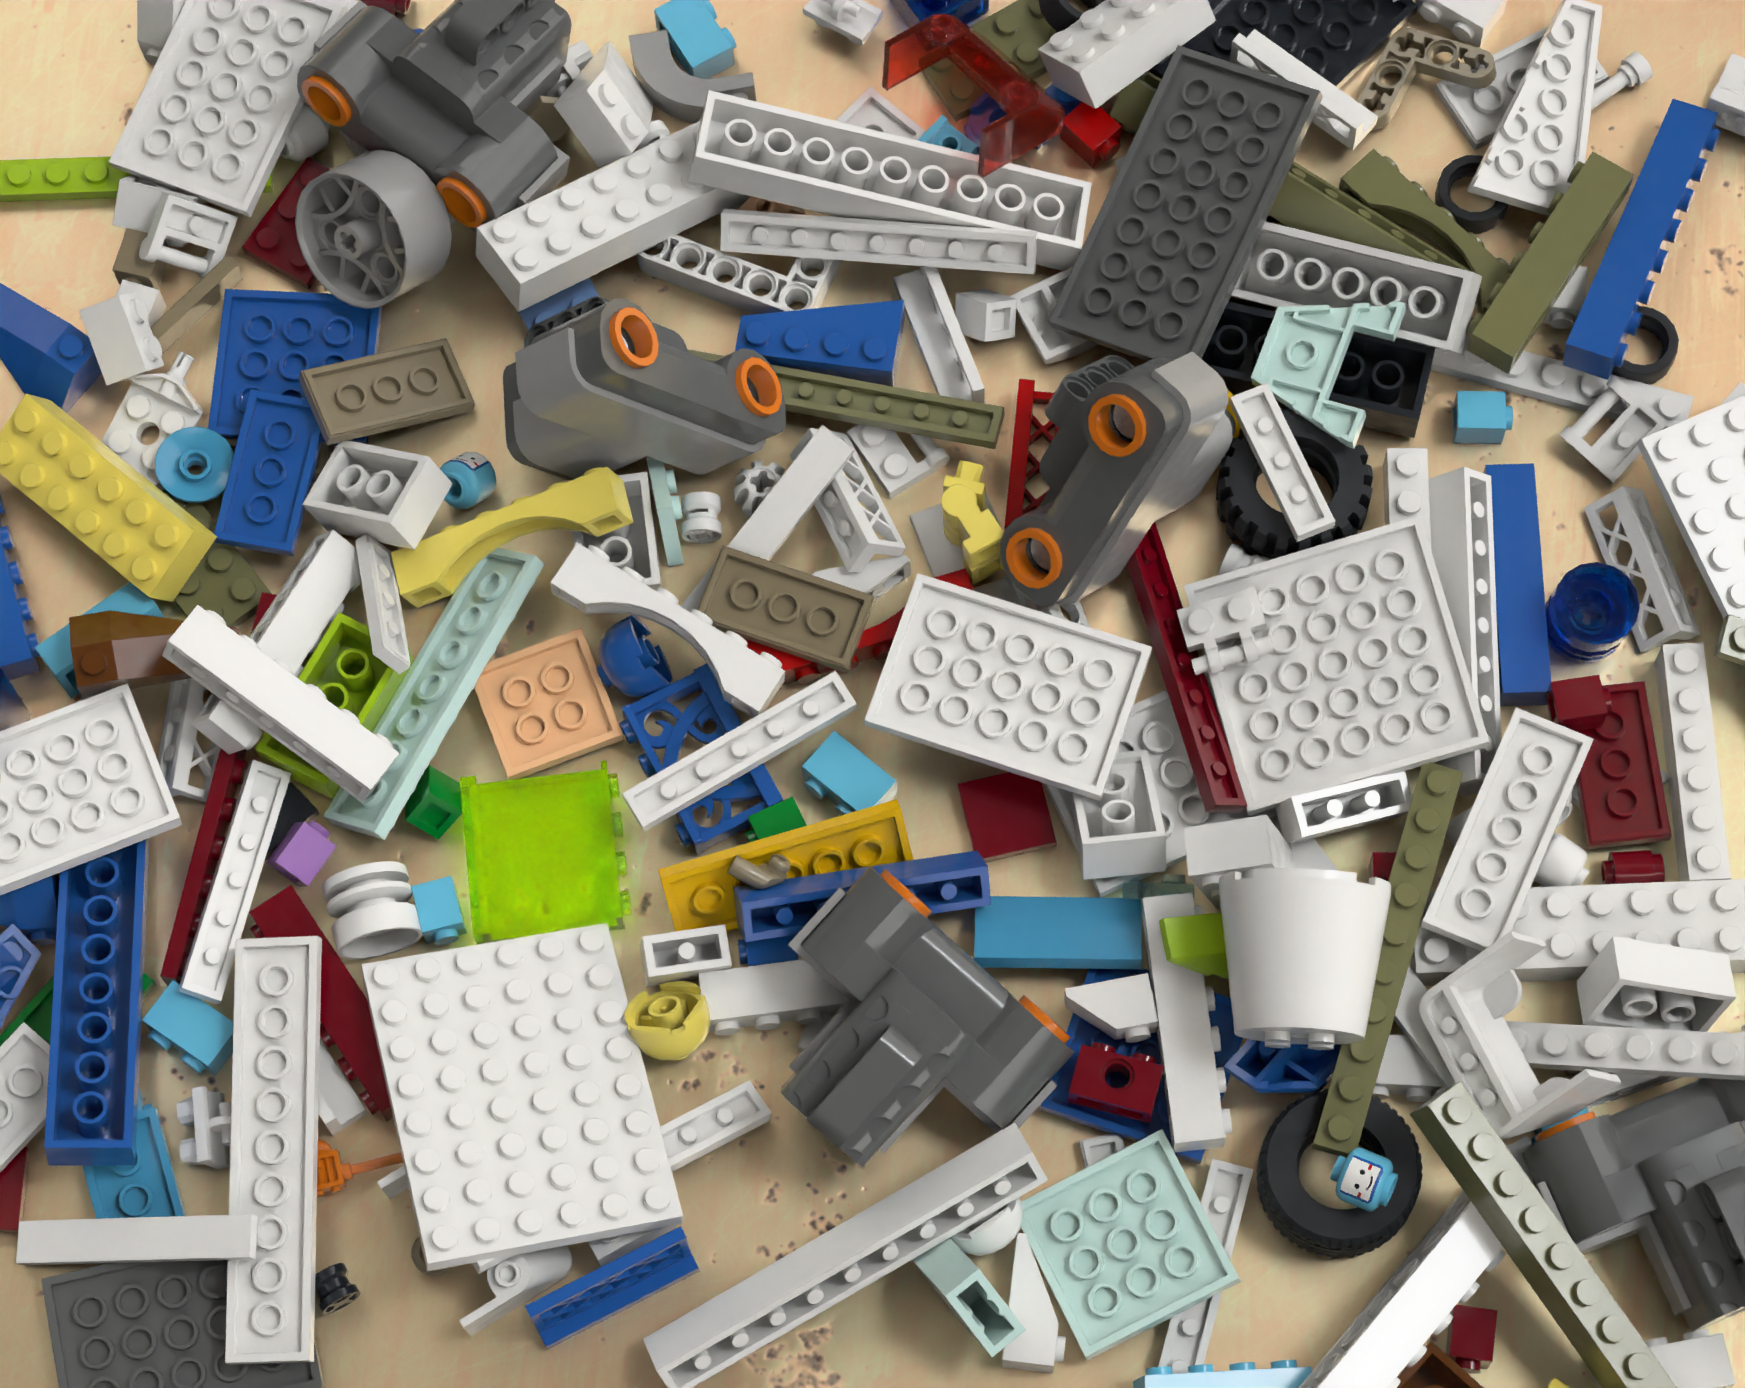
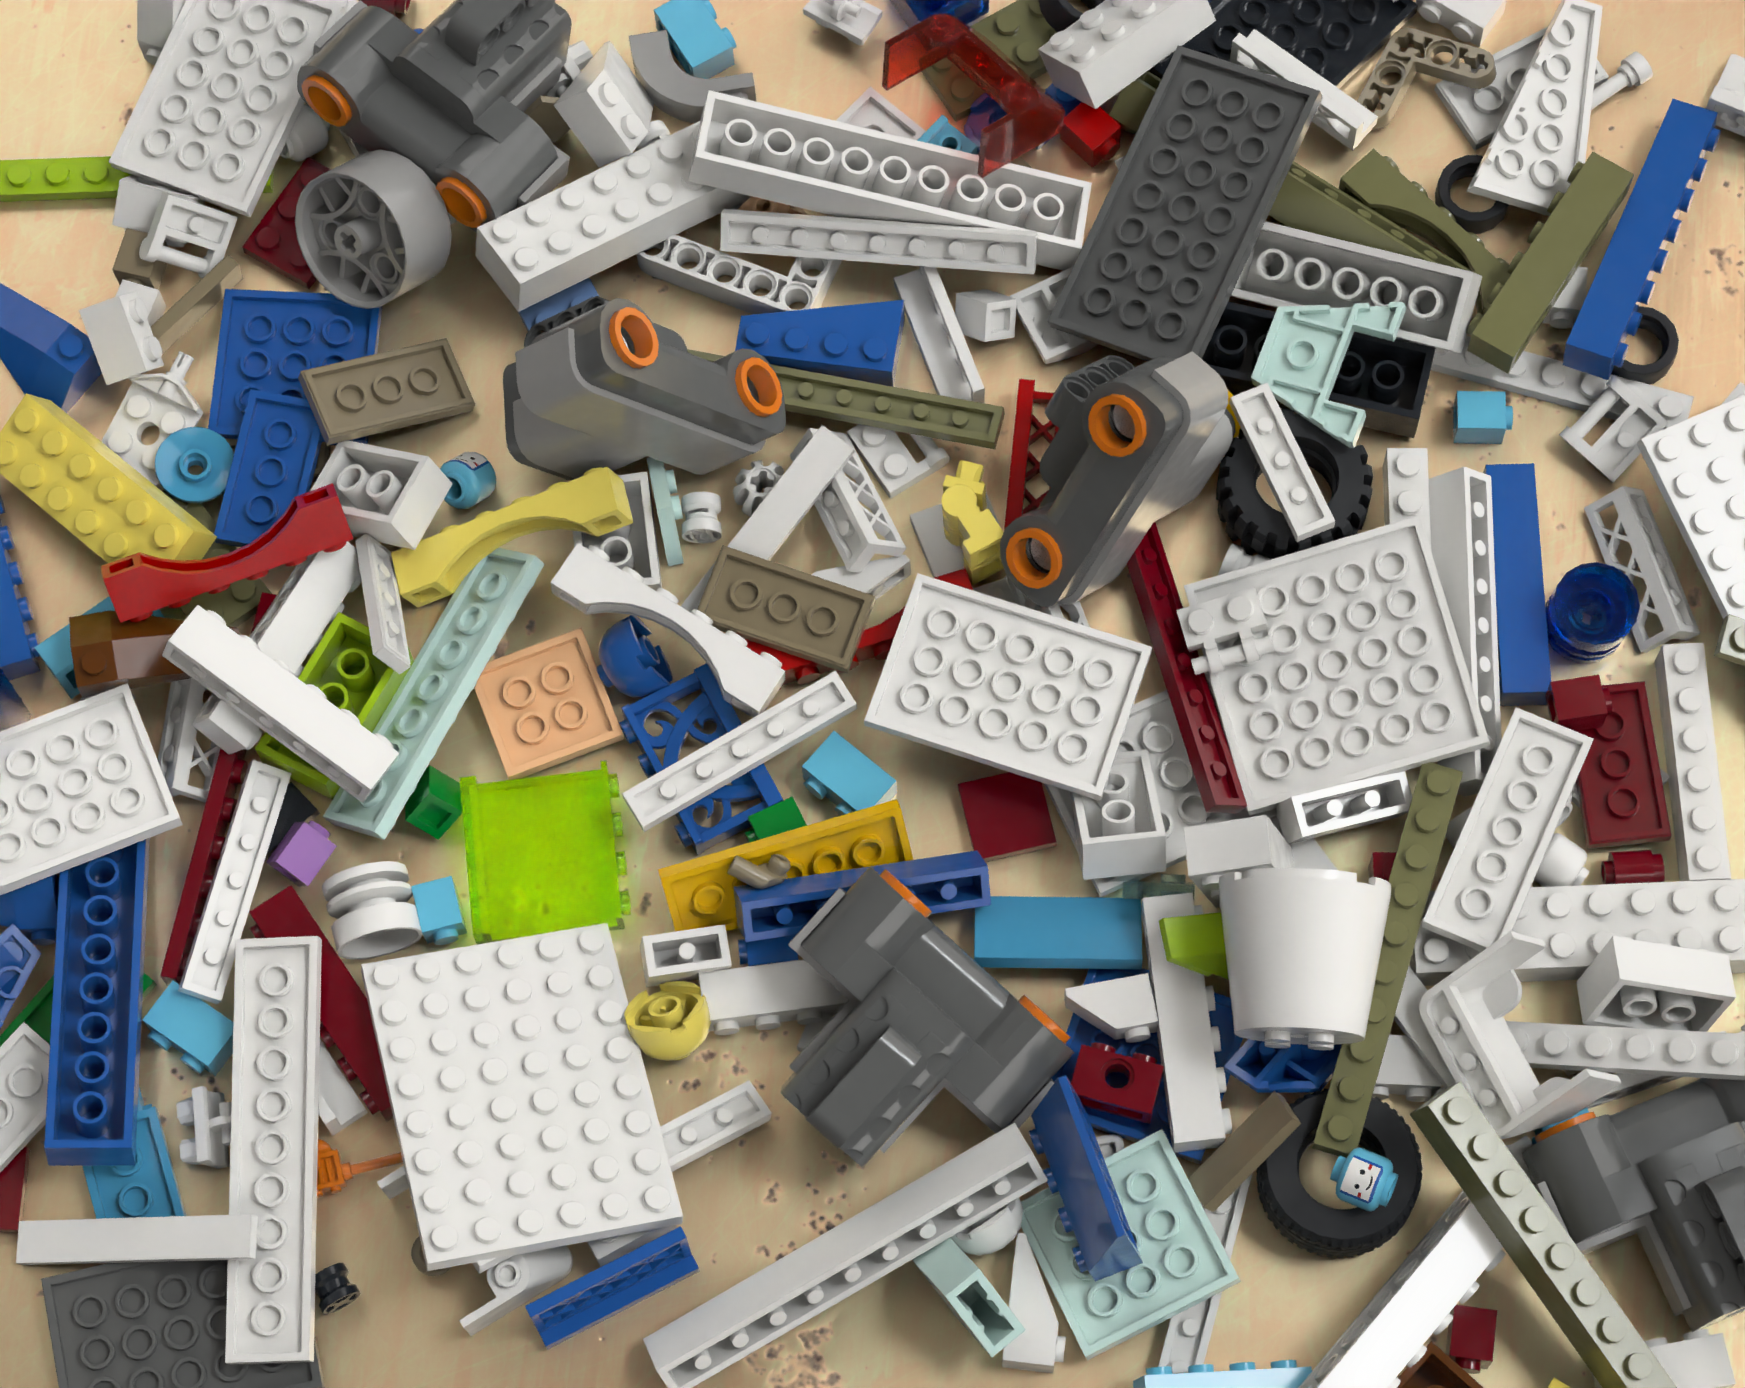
none -> red arch [101,483,353,623]
none -> blue slope [1029,1075,1143,1282]
none -> dark tan tile [1188,1091,1301,1212]

